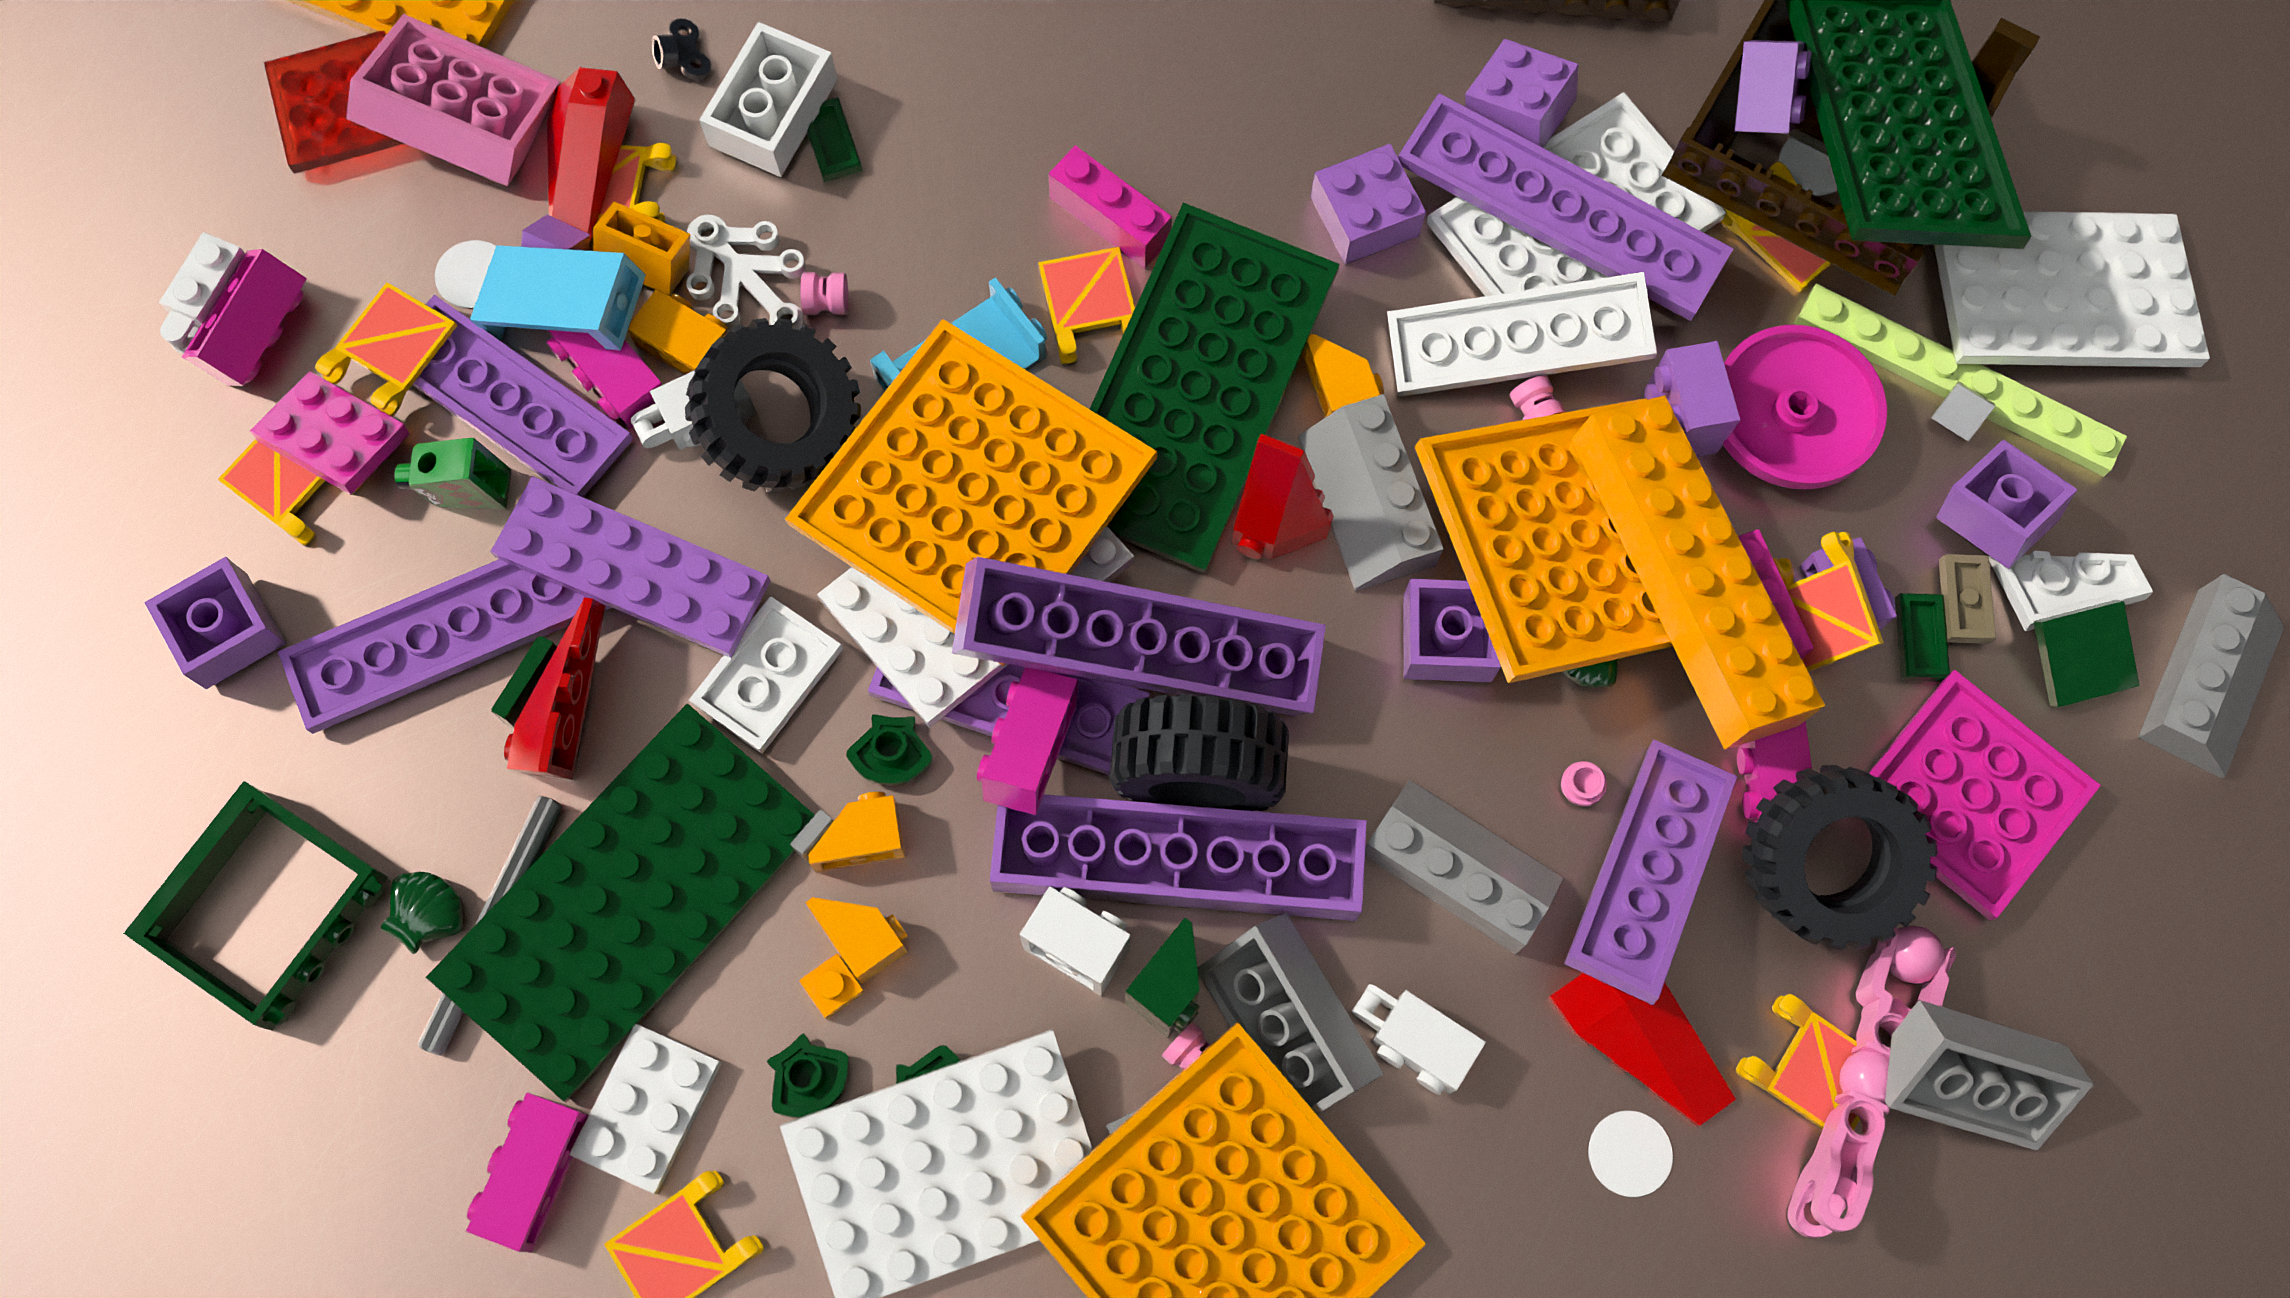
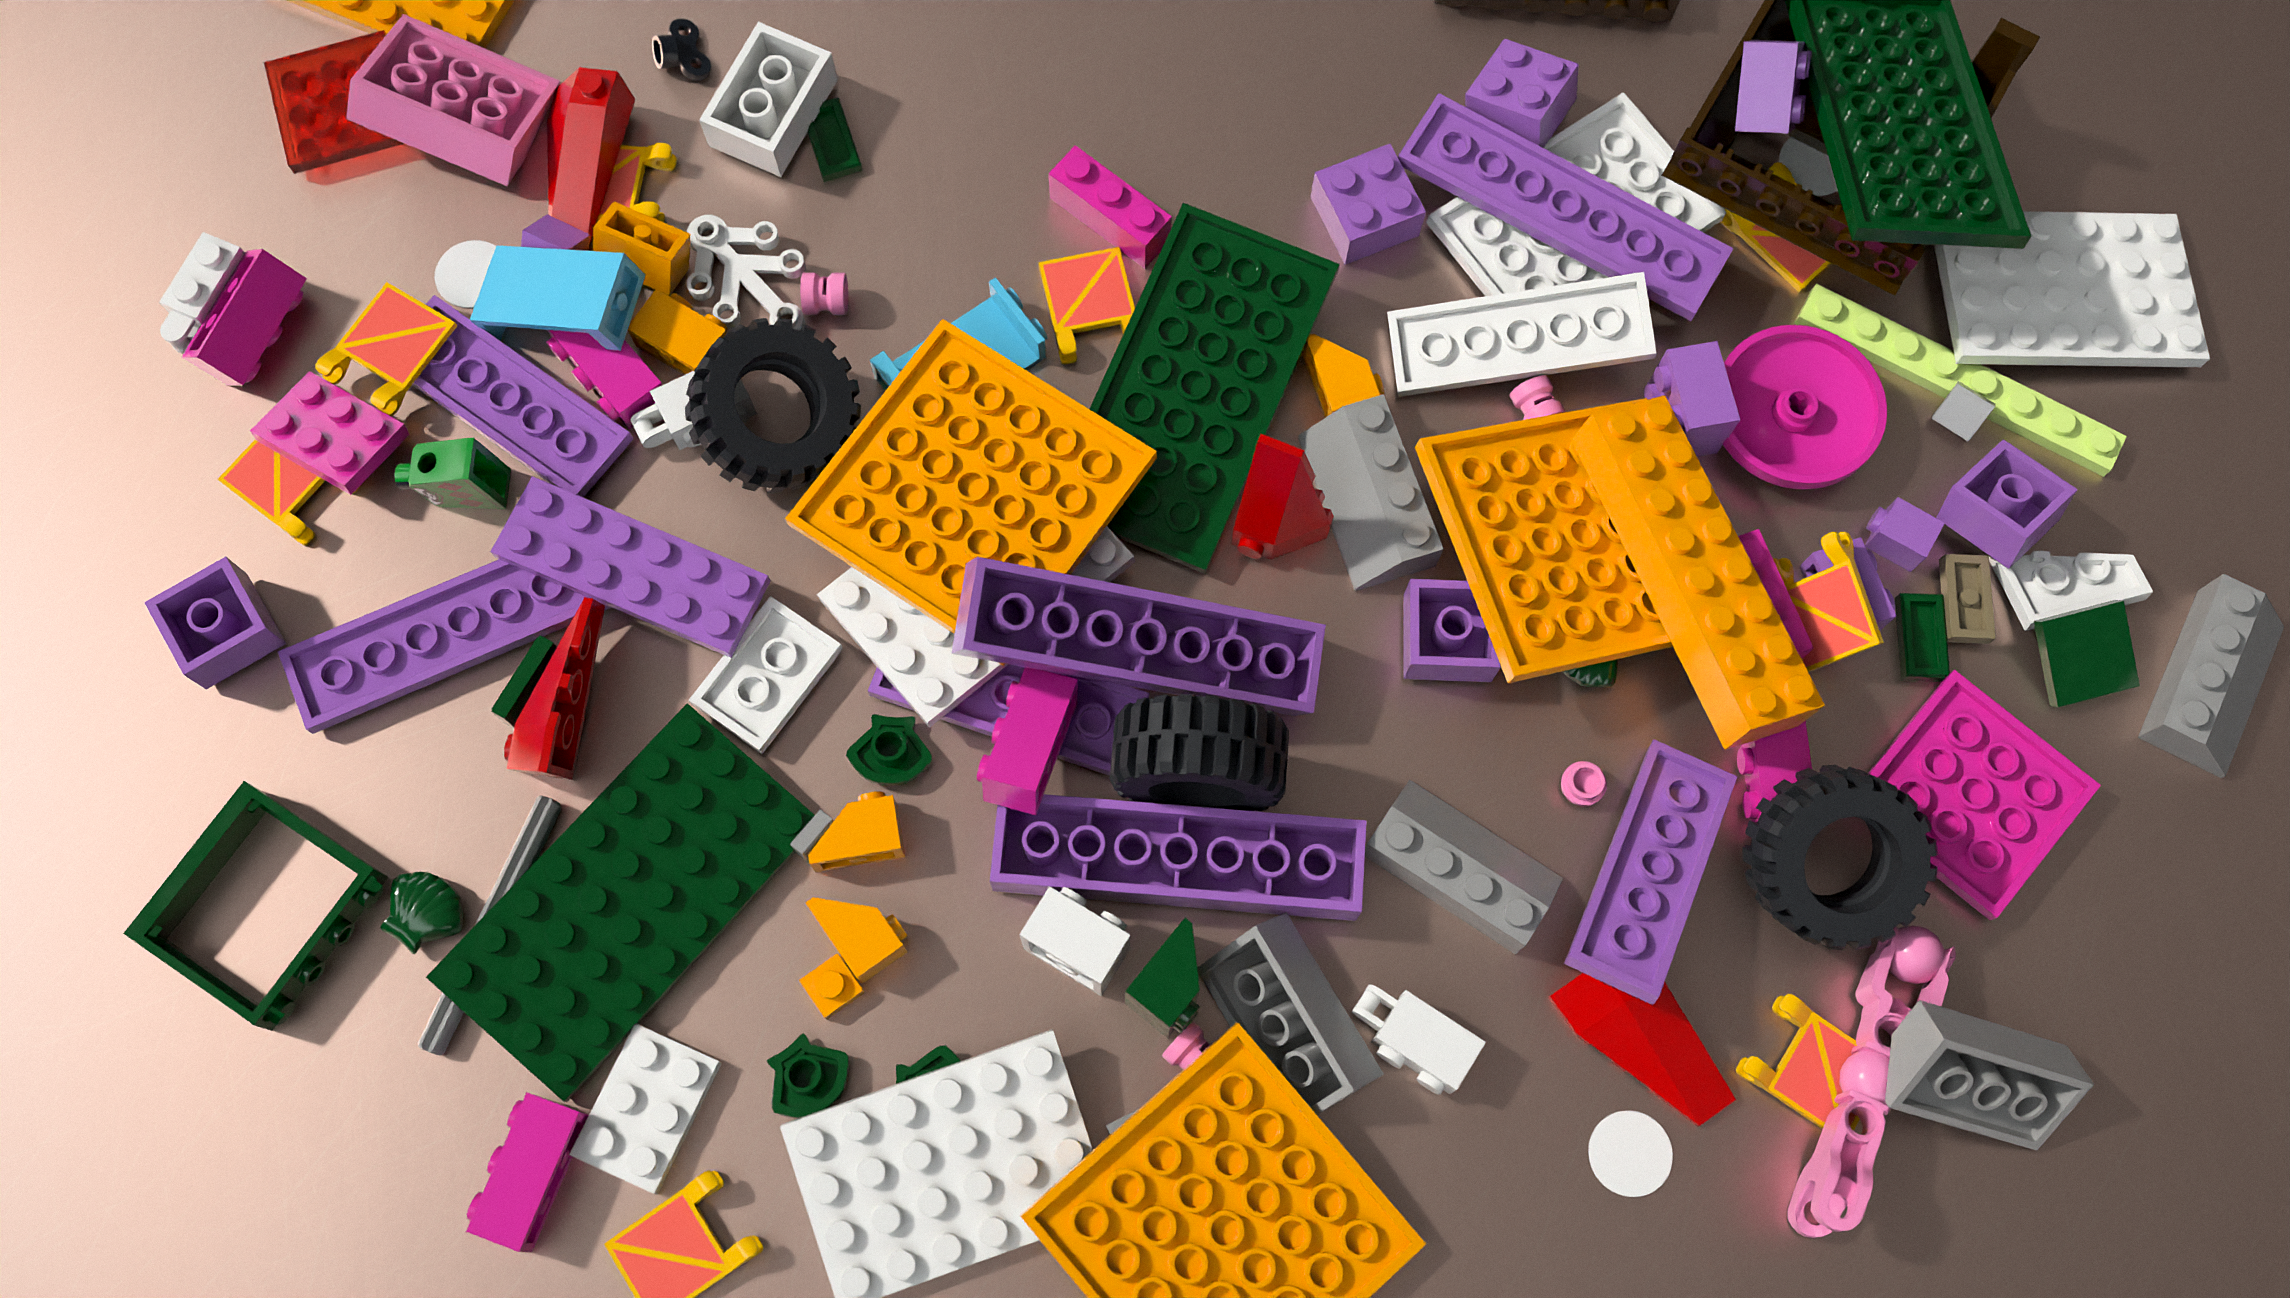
none -> medium lavender brick [1865,497,1945,572]

